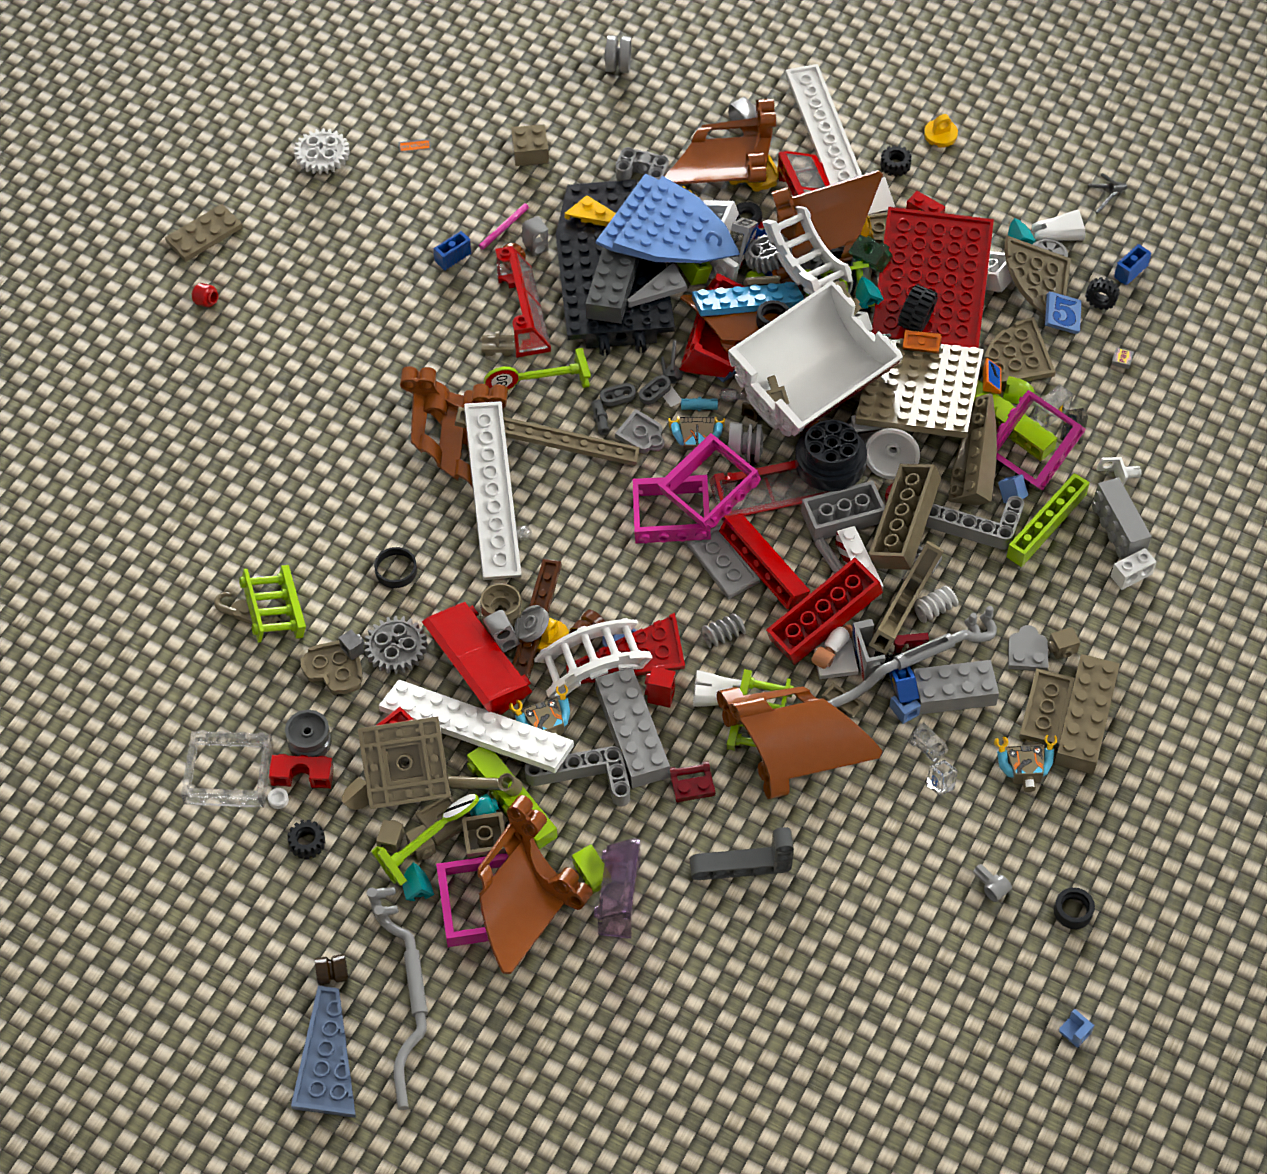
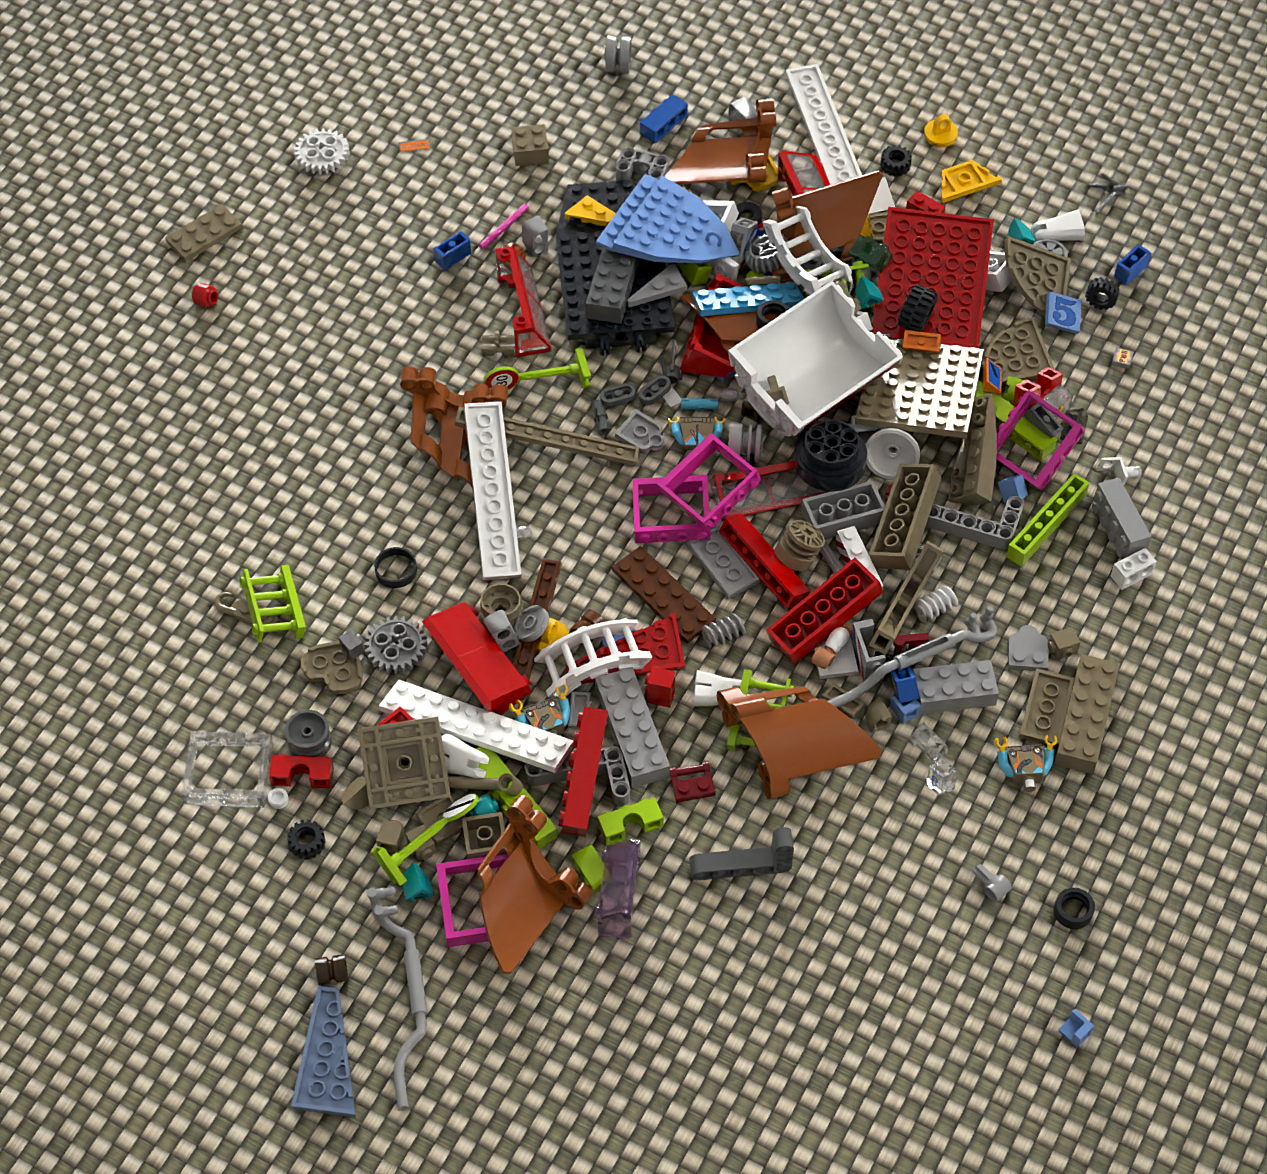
none -> white piece [442,734,489,778]
none -> red brick [558,706,608,837]
none -> light grey tile [568,691,591,730]
none -> lime arch [598,797,664,846]
none -> reddish brown plate [612,546,716,644]
none -> blue brick [639,94,688,144]
none -> dark tan wheel [775,520,825,571]
none -> dark tan brick [865,698,892,733]
none -> yellow wing [941,160,1002,203]
none -> red arch [1013,367,1063,409]
none -> dark grey slope [1023,403,1064,438]

